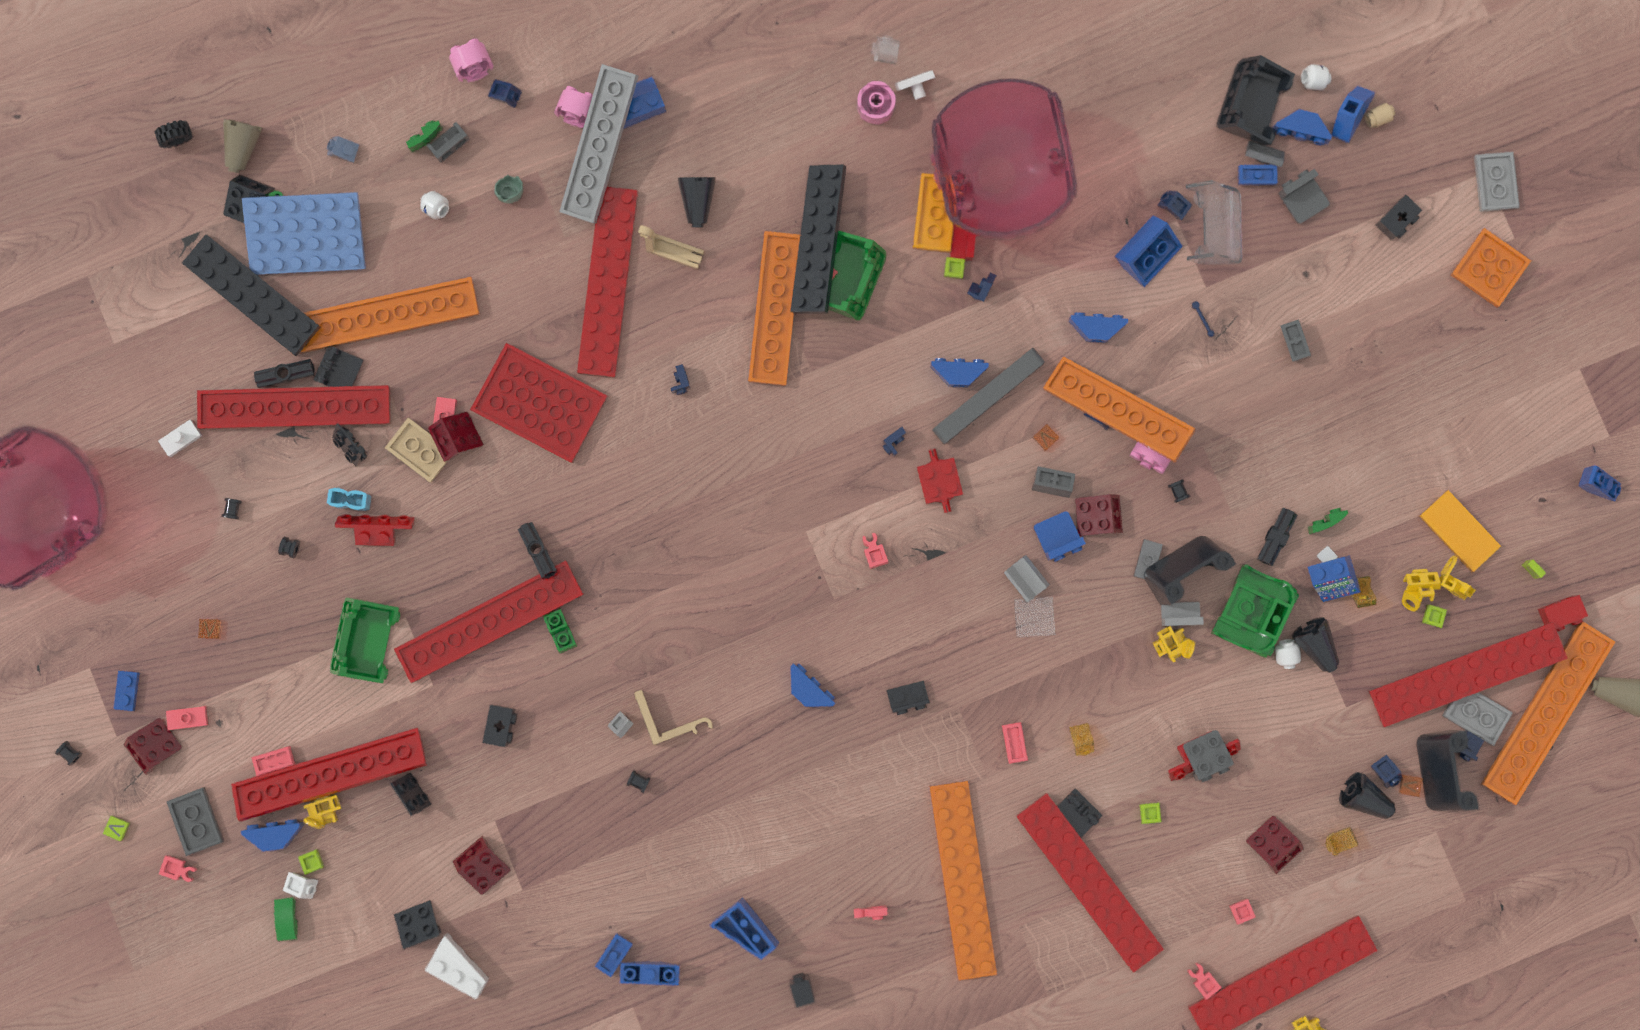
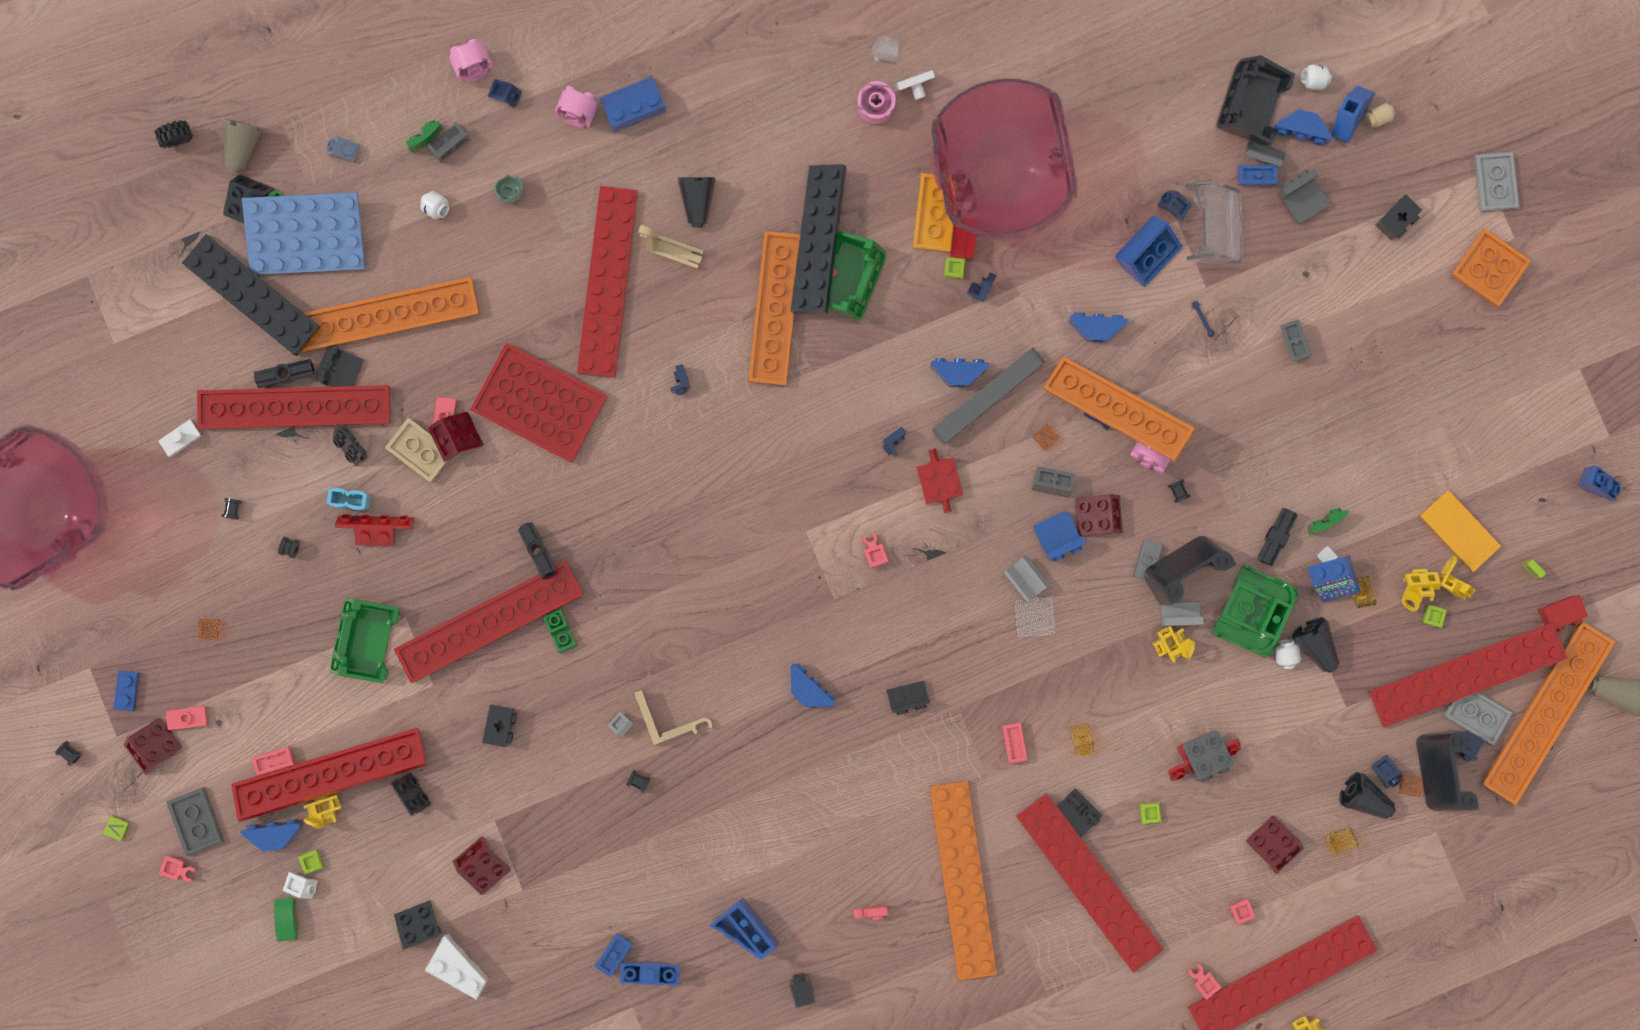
light grey plate [559,64,639,224] -> none

